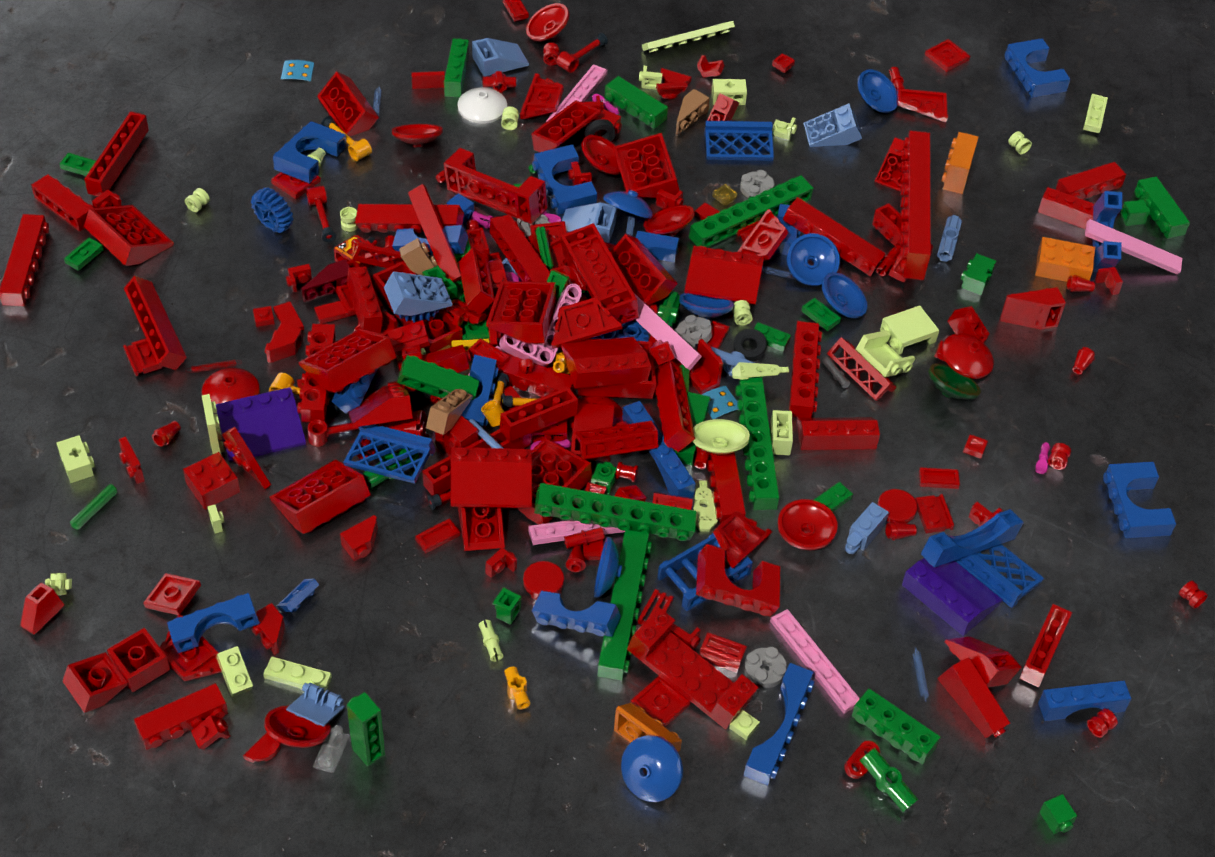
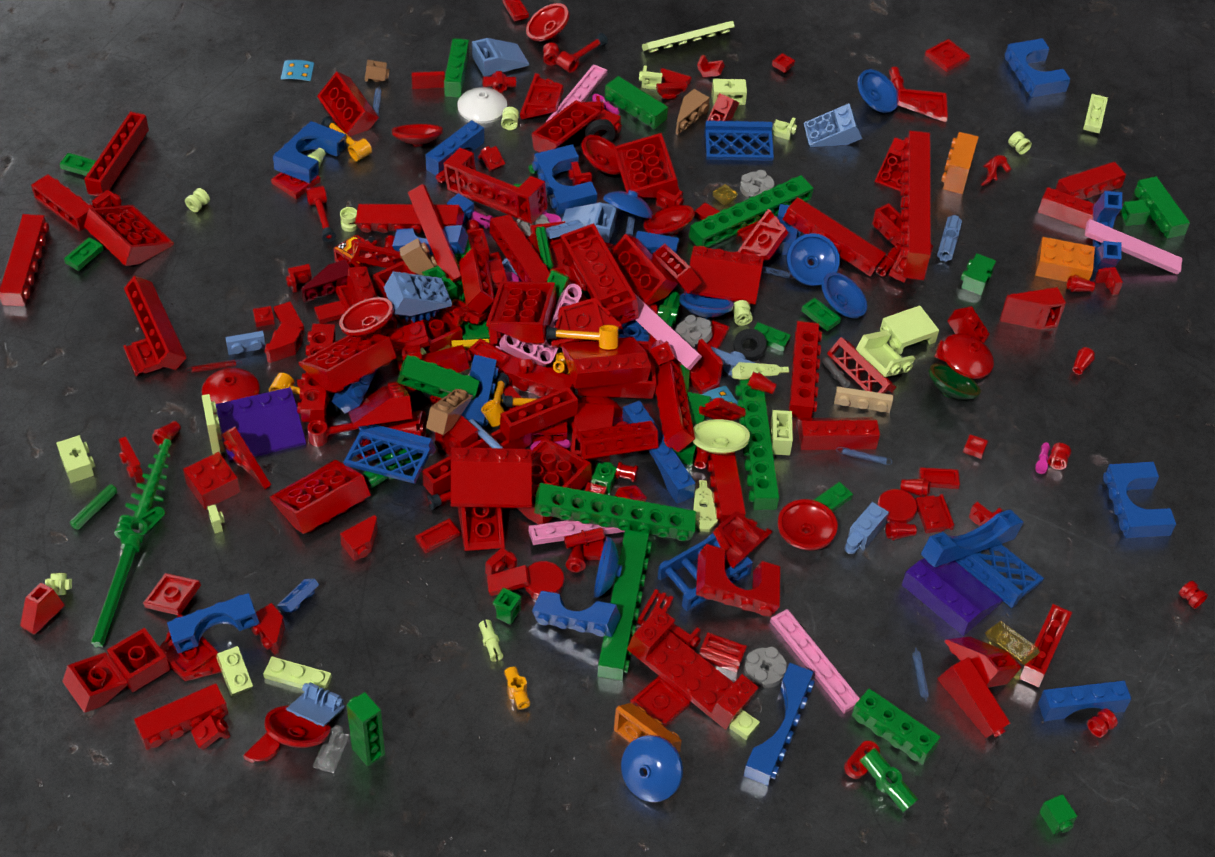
blue gear [251,187,294,233] -> none
red plate [652,492,693,510] -> none
none -> green piece [91,439,172,647]
none -> medium blue plate [225,331,266,355]
none -> red dish [339,297,394,336]
none -> medium nougat brick [365,60,389,82]
none -> blue arch [426,120,484,175]
none -> red bracket [478,146,505,172]
none -> red tile [487,565,530,596]
none -> medium blue plate [546,220,584,239]
none -> light orange piece [546,325,618,349]
none -> red brick [652,244,702,294]
none -> red plate [699,398,745,421]
none -> red cone [747,371,777,394]
none -> tan plate [834,387,893,413]
none -> medium blue piece [836,447,892,465]
none -> red cone [901,478,930,497]
none -> red piece [981,155,1012,186]
none -> clear yellow tile [985,621,1040,665]

